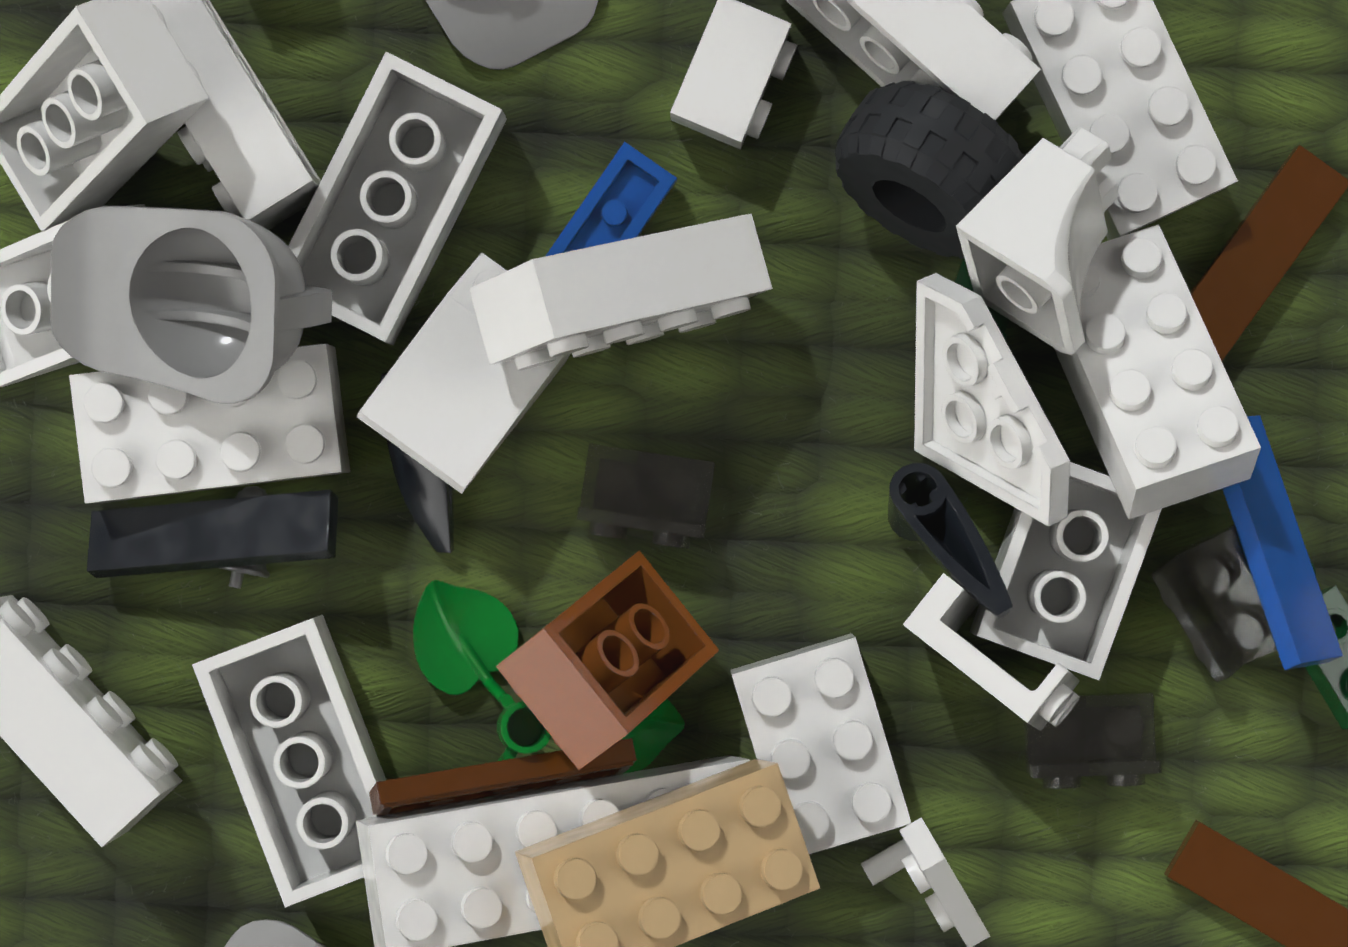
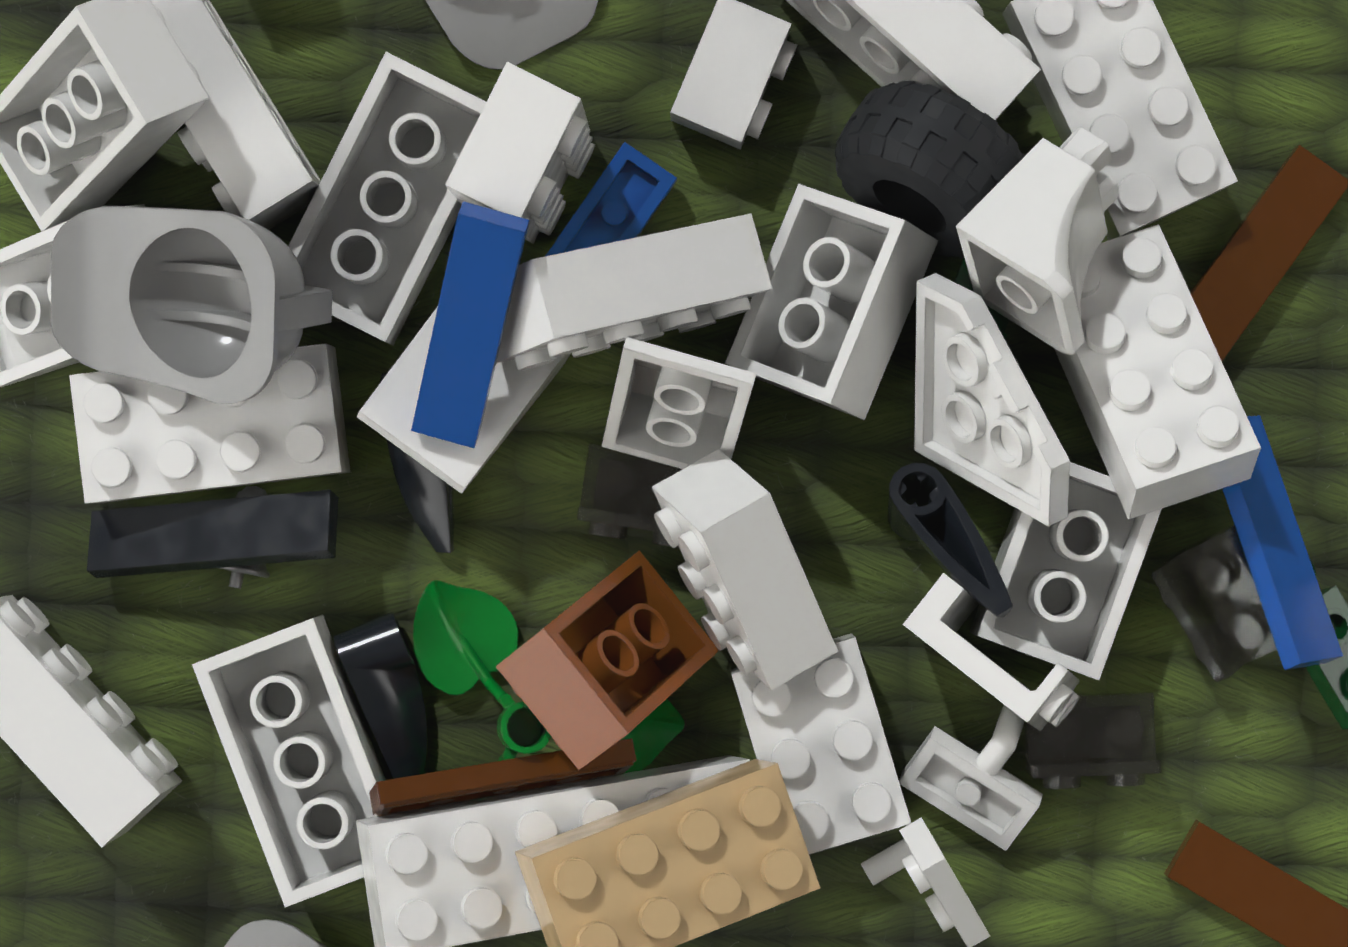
none -> black piece [334,612,427,779]
none -> blue tile [411,201,530,448]
none -> white brick [445,62,595,244]
none -> white slope [601,337,757,469]
none -> white brick [652,449,838,691]
none -> white brick [725,184,938,420]
none -> white plate [899,705,1043,851]

